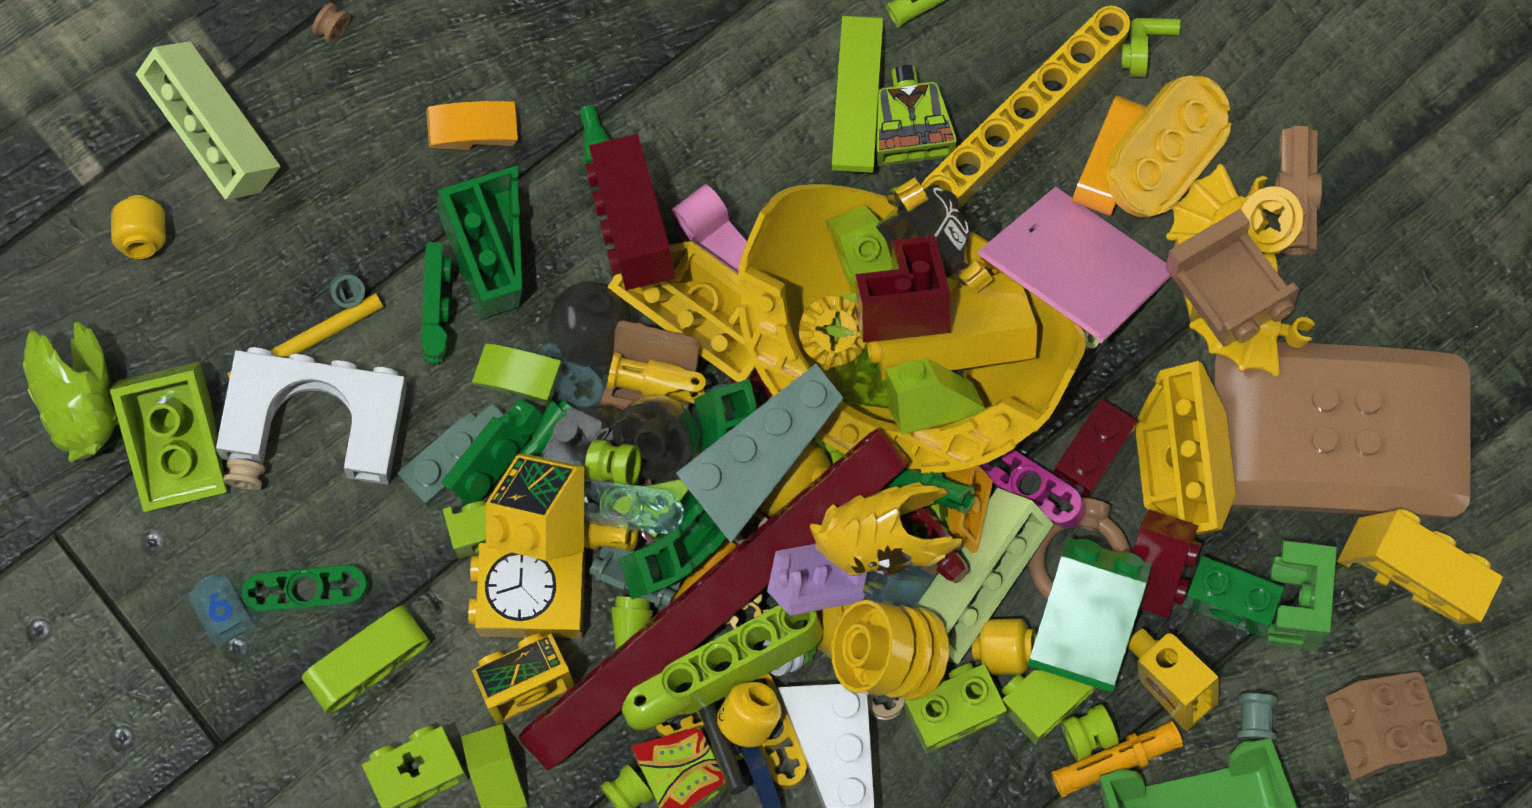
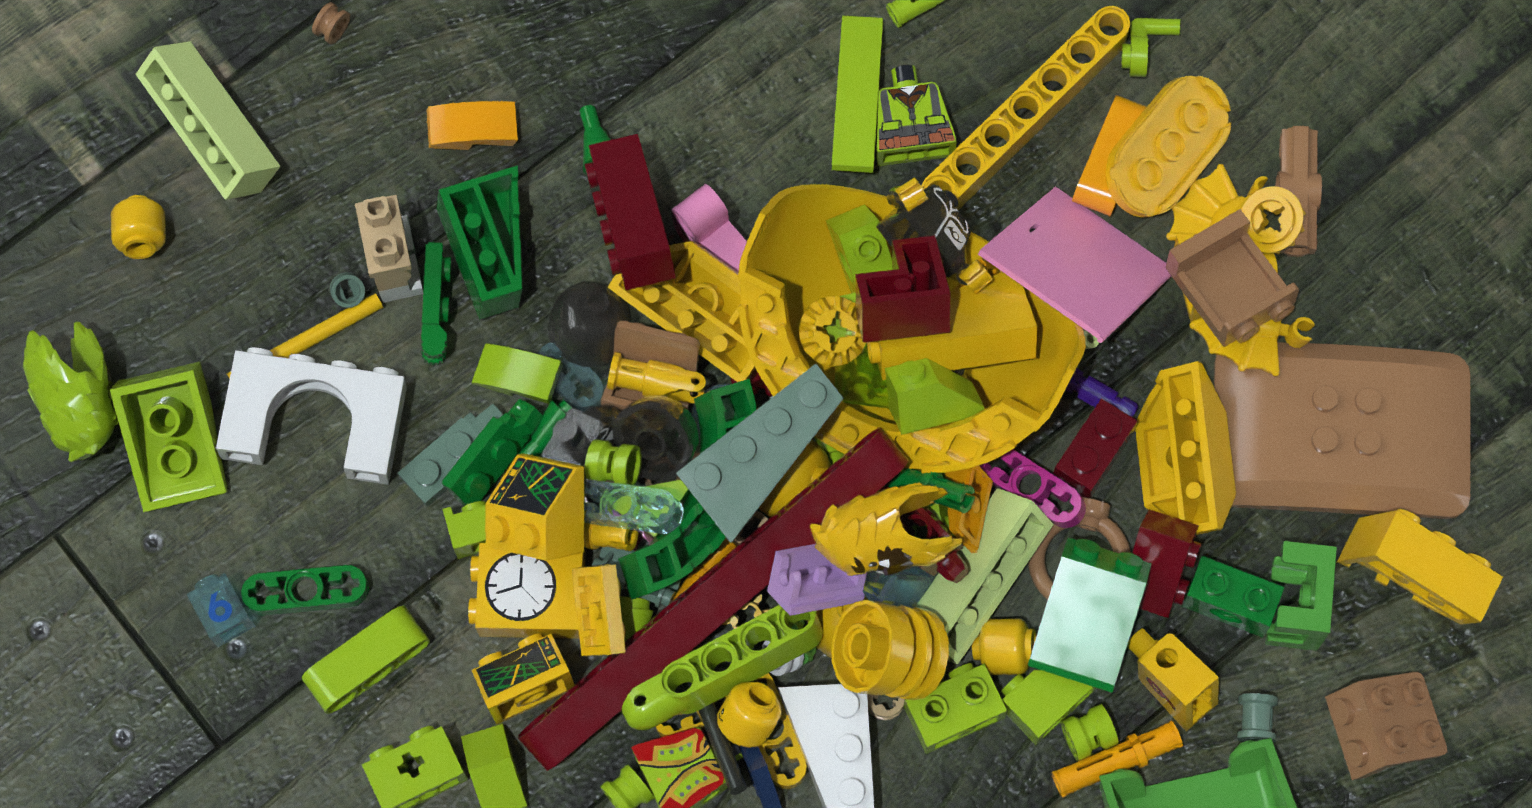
tan bush [223,459,265,490] -> none
none -> tan hips [355,195,424,303]
none -> yellow bracket [572,564,626,656]
none -> dark purple axle [1066,368,1138,418]

